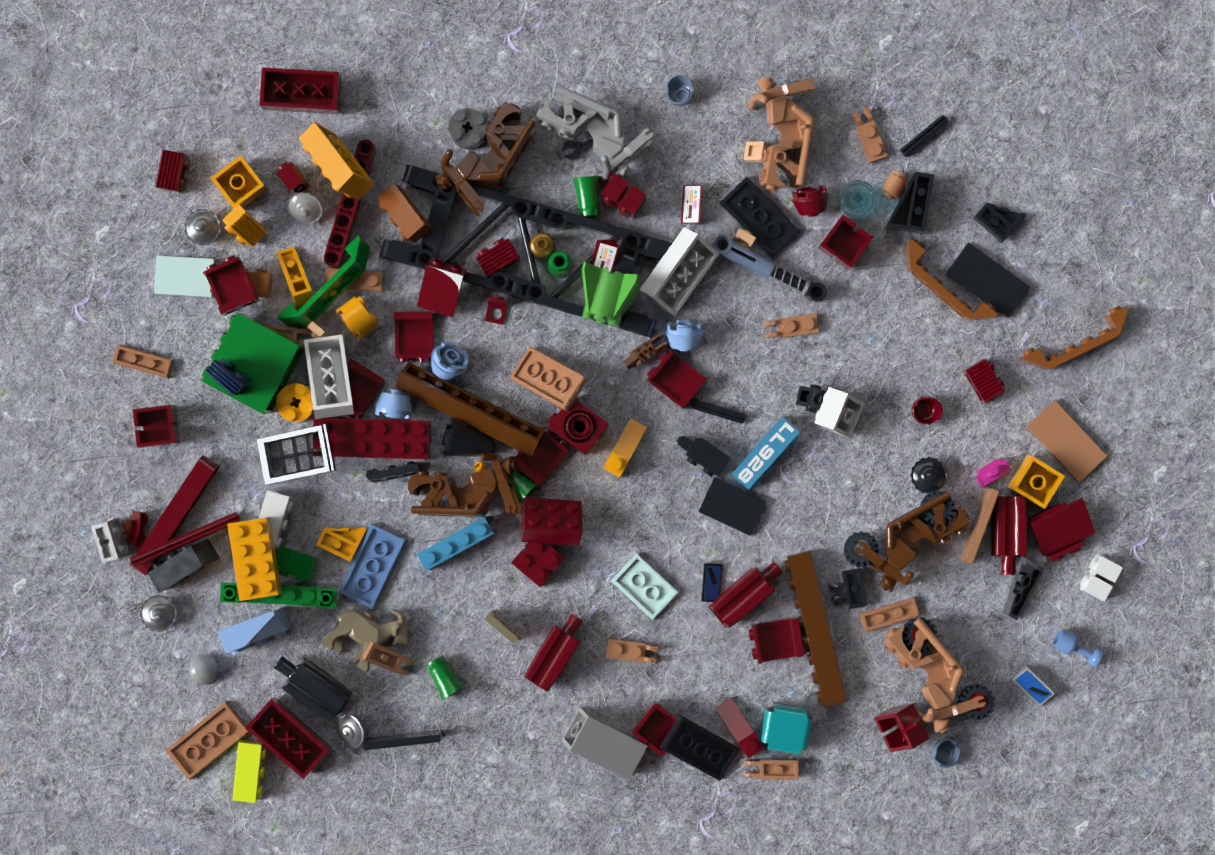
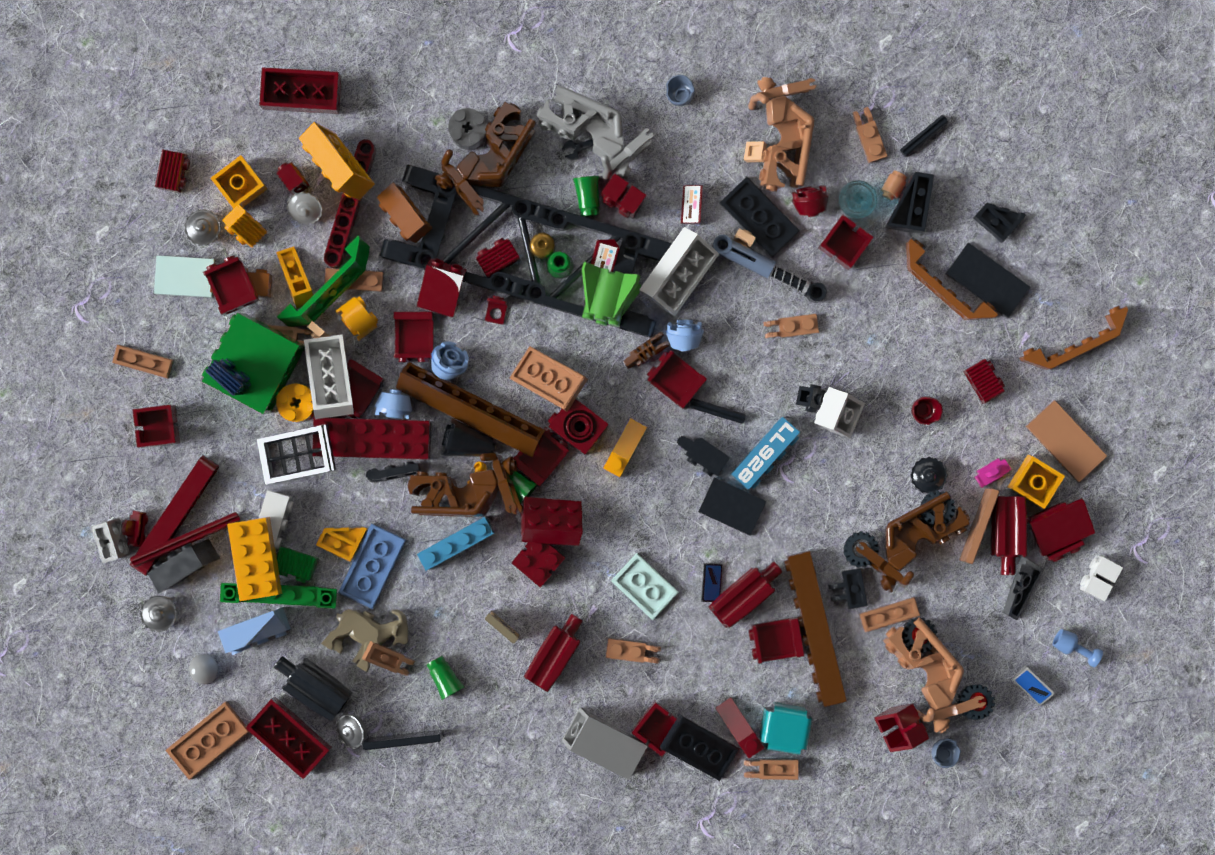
neon yellow brick [232,740,267,803] -> none

